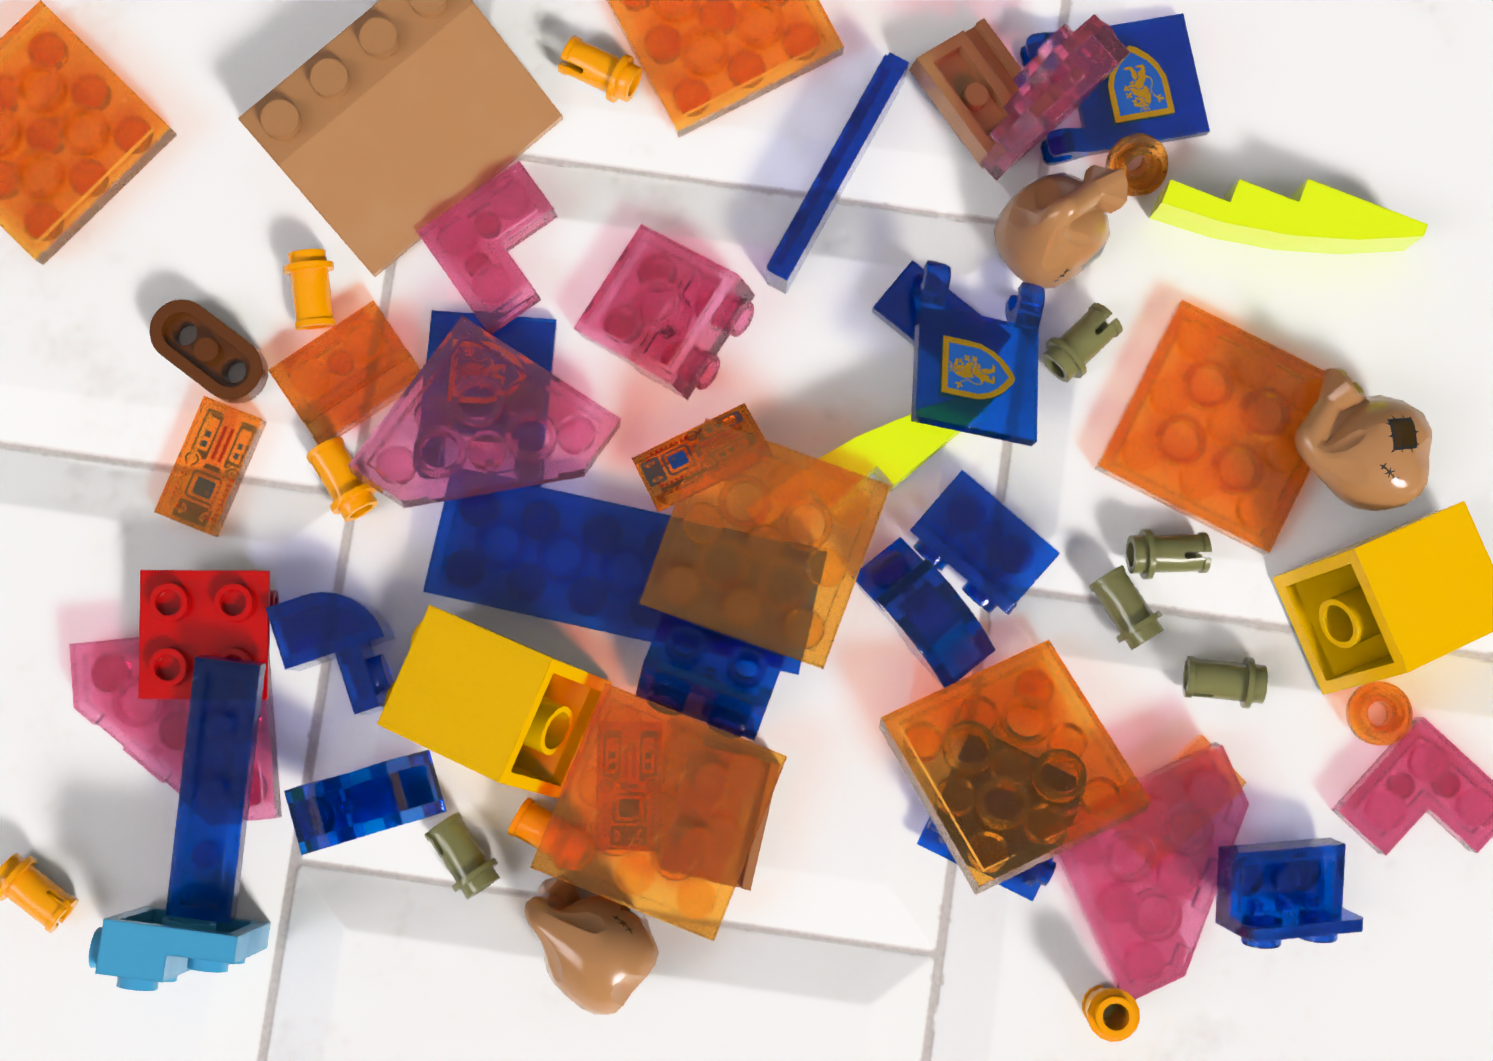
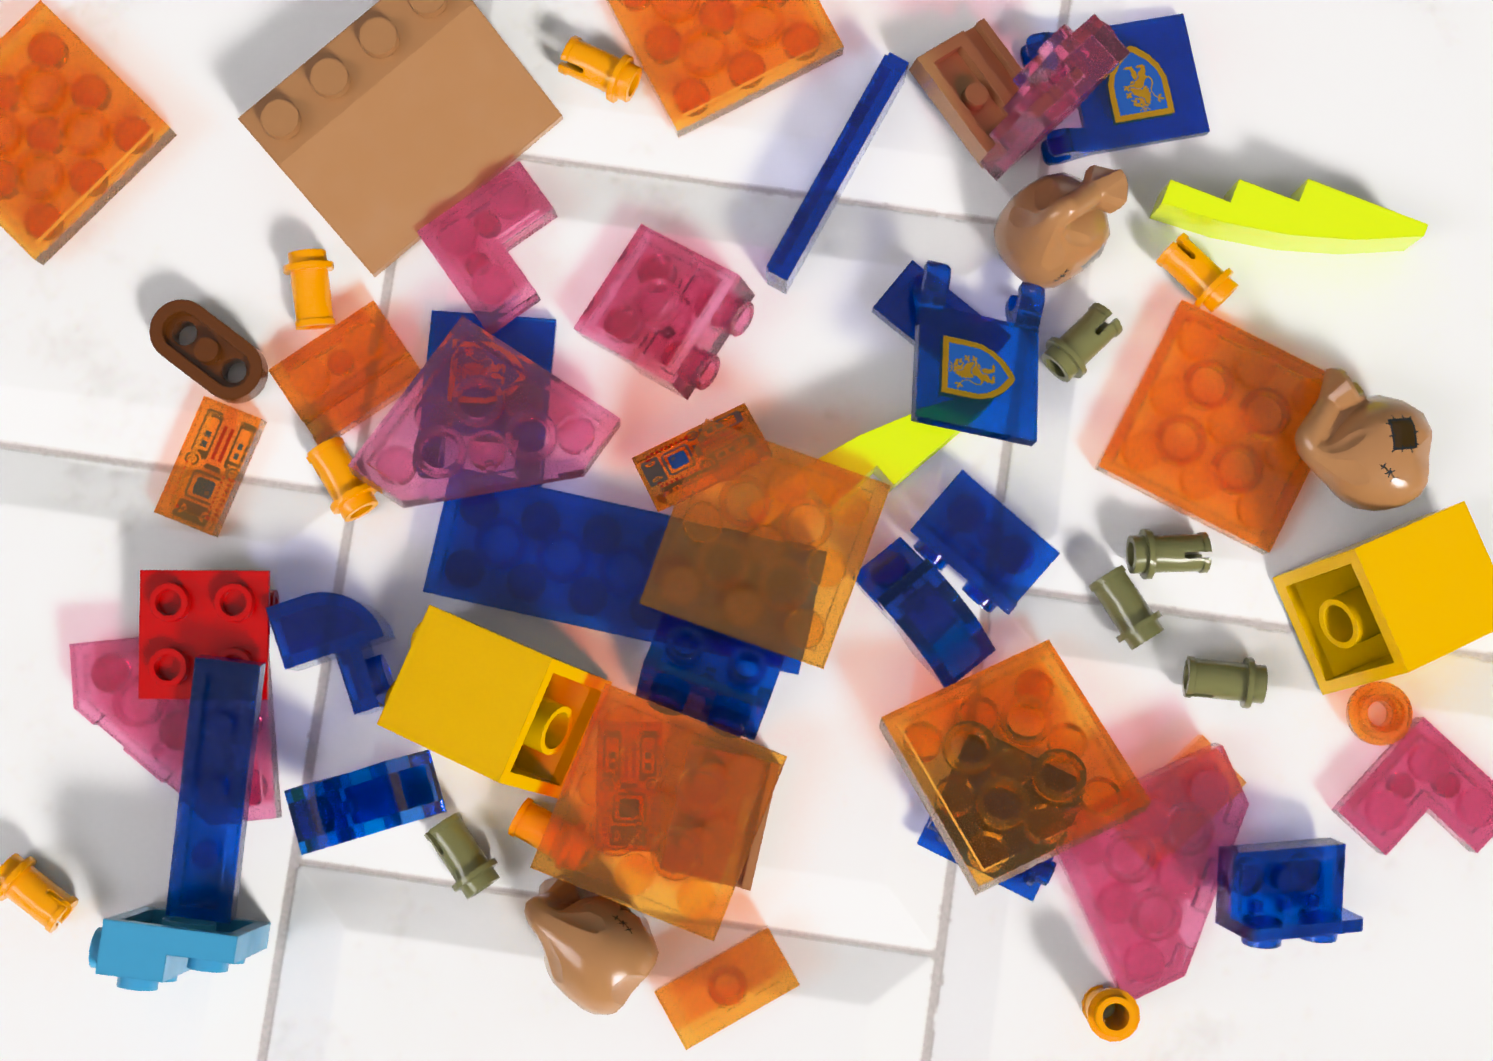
clear orange plate [1105,133,1168,196] -> none
none -> clear orange plate [654,925,800,1050]
none -> light orange pin [1156,233,1239,313]

